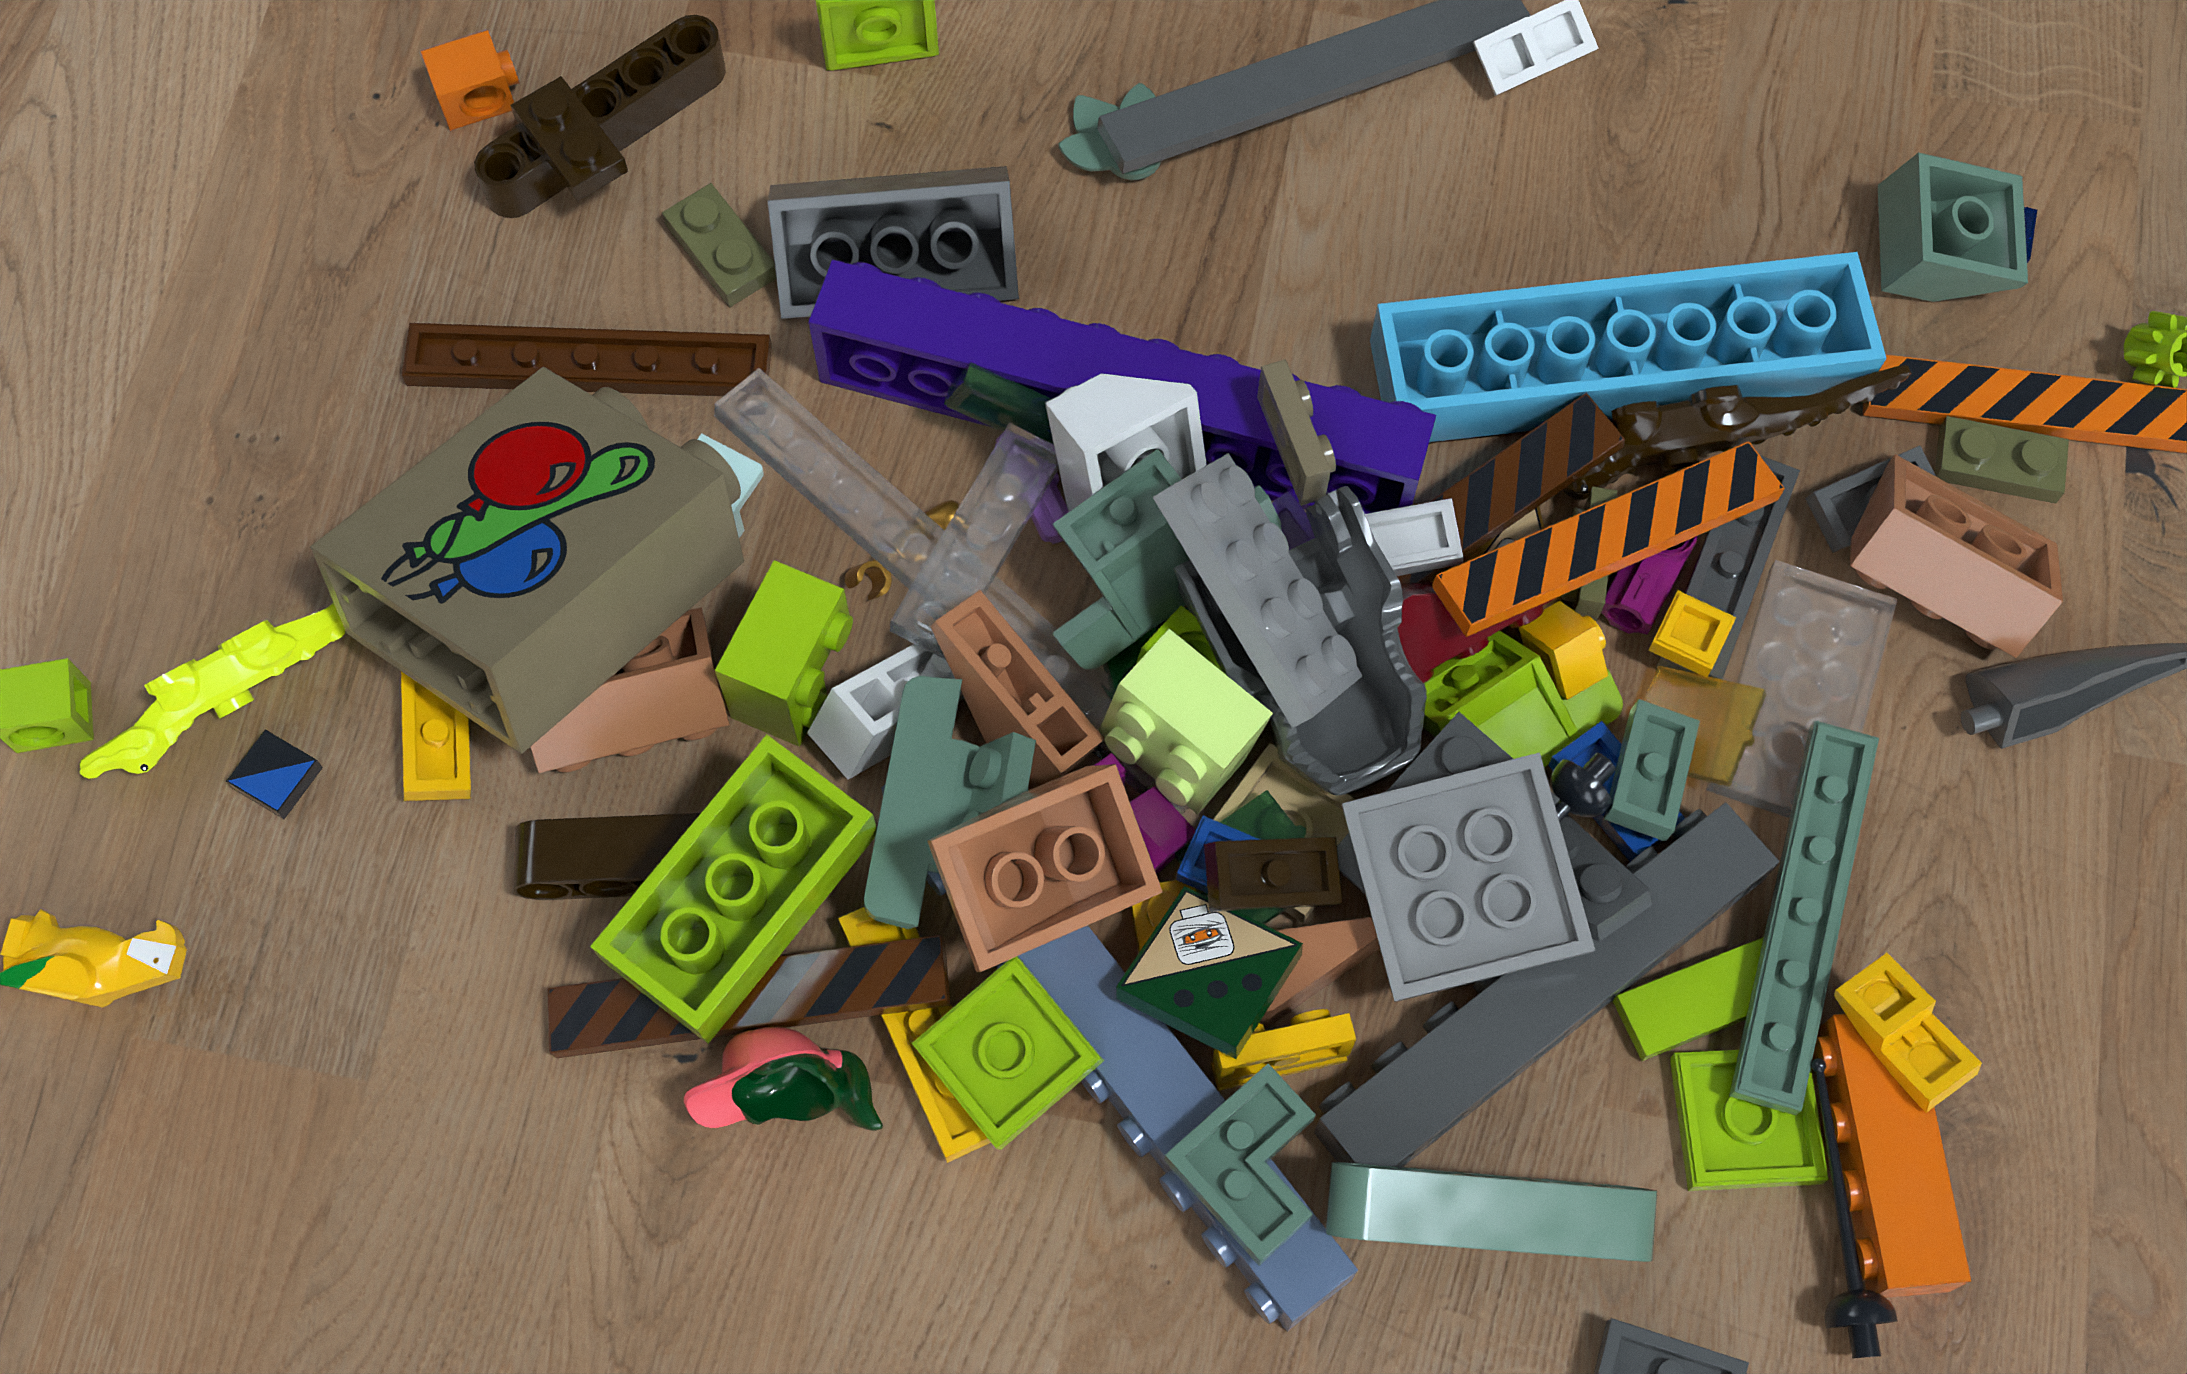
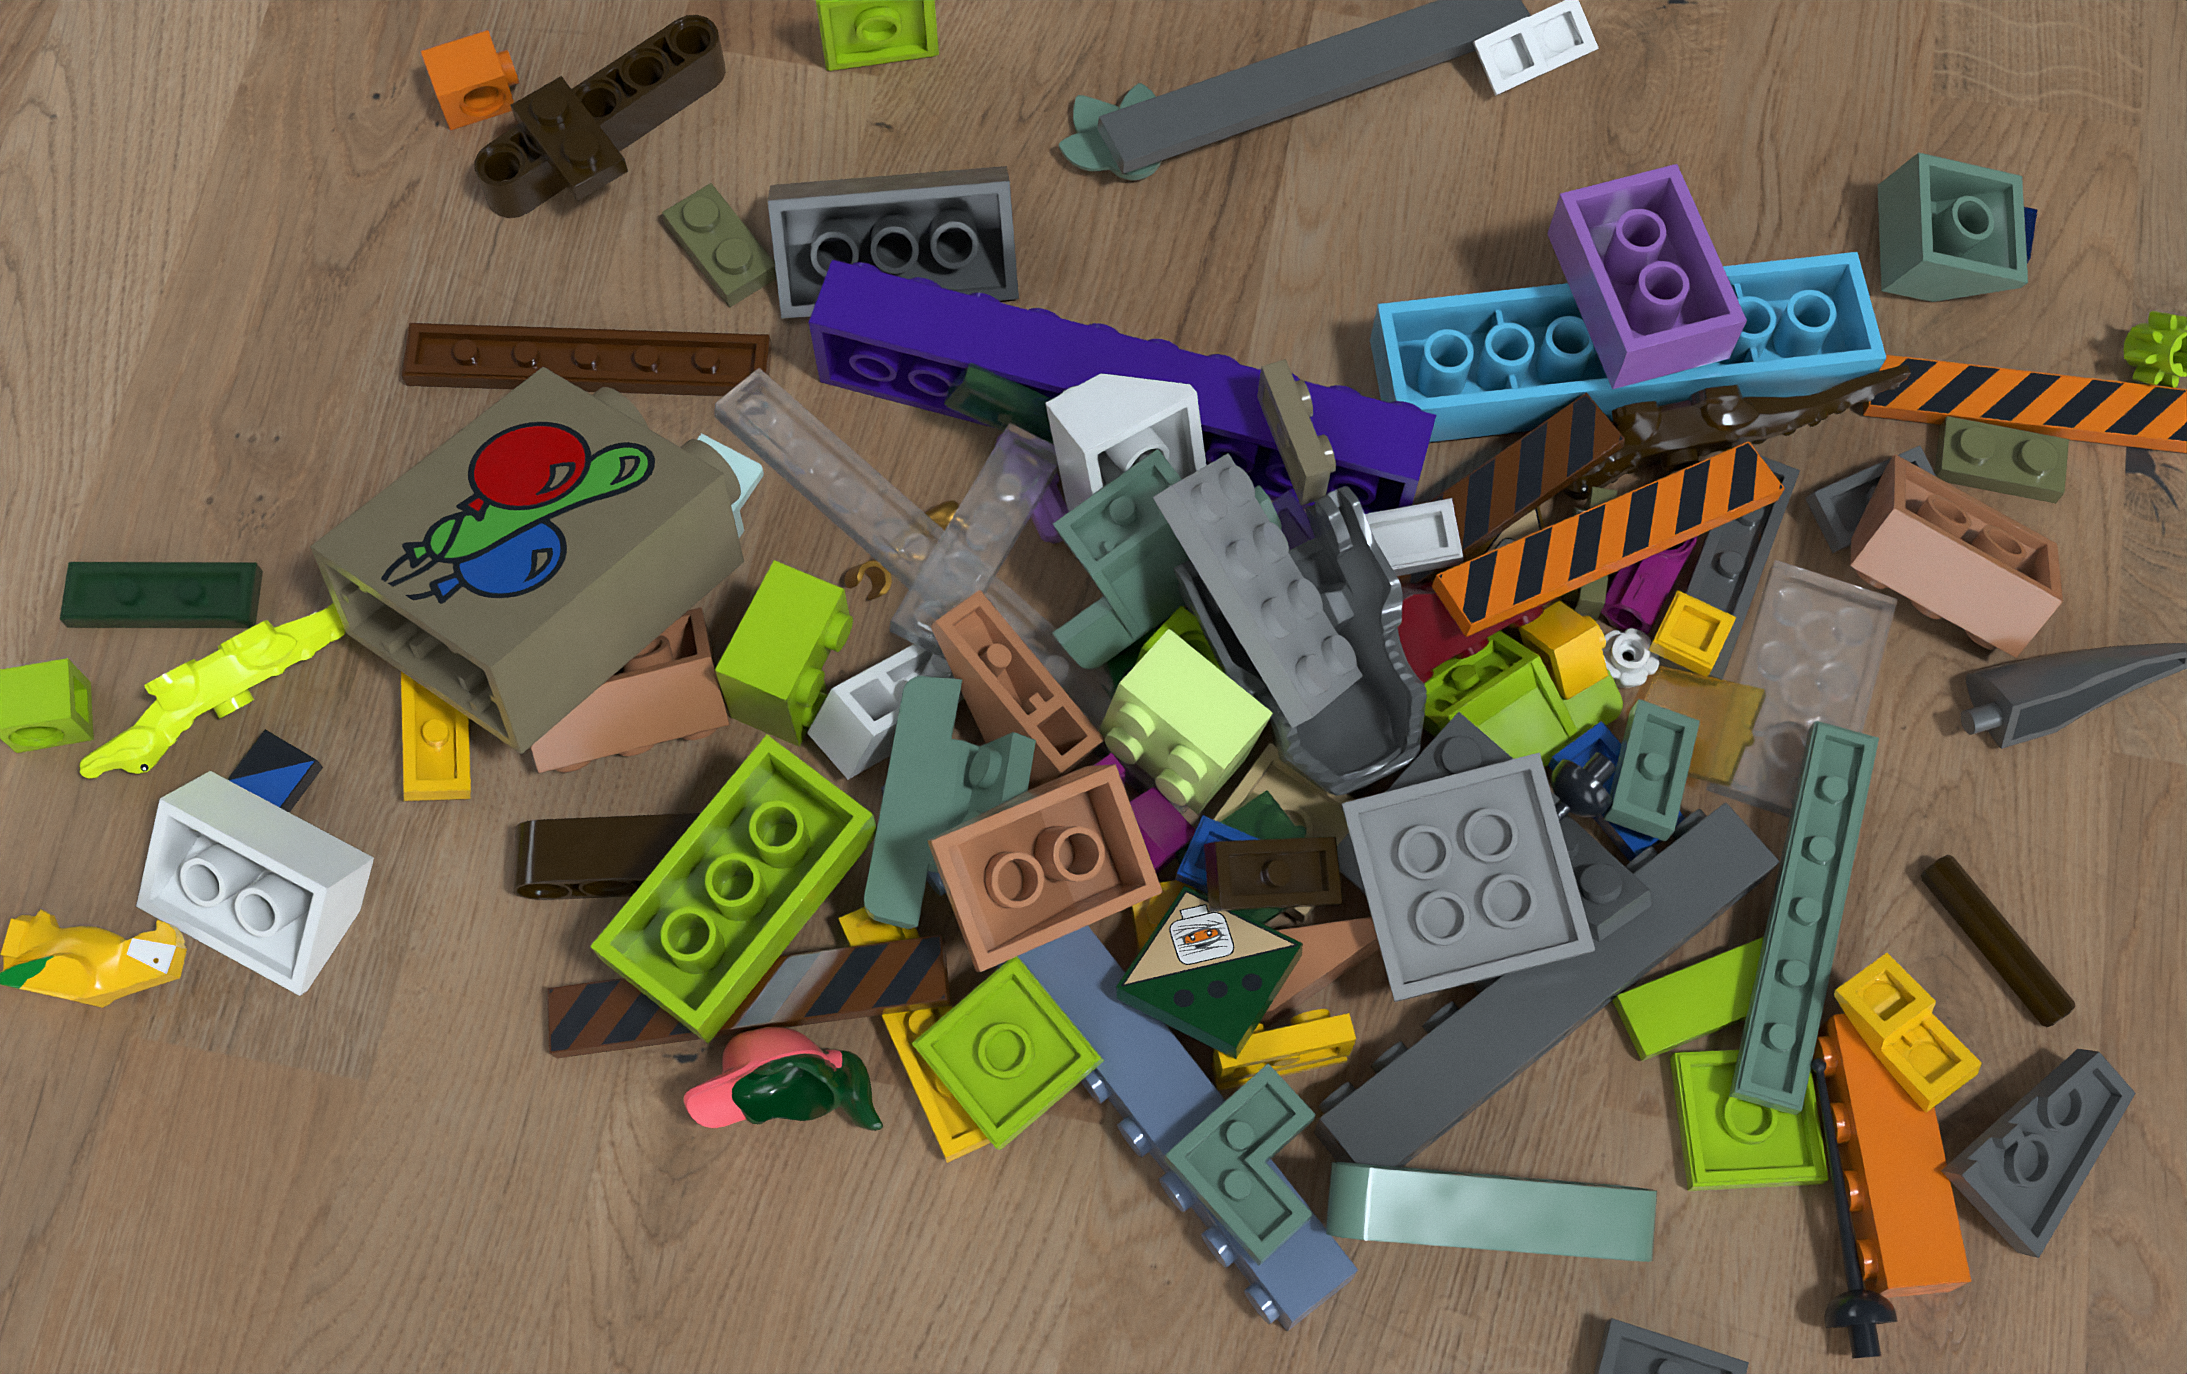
none -> clear green tile [60,562,263,628]
none -> white slope [136,771,374,996]
none -> medium lavender brick [1547,164,1747,389]
none -> white plate [1602,628,1660,688]
none -> dark brown axle [1921,855,2076,1027]
none -> dark grey wing [1941,1049,2136,1258]

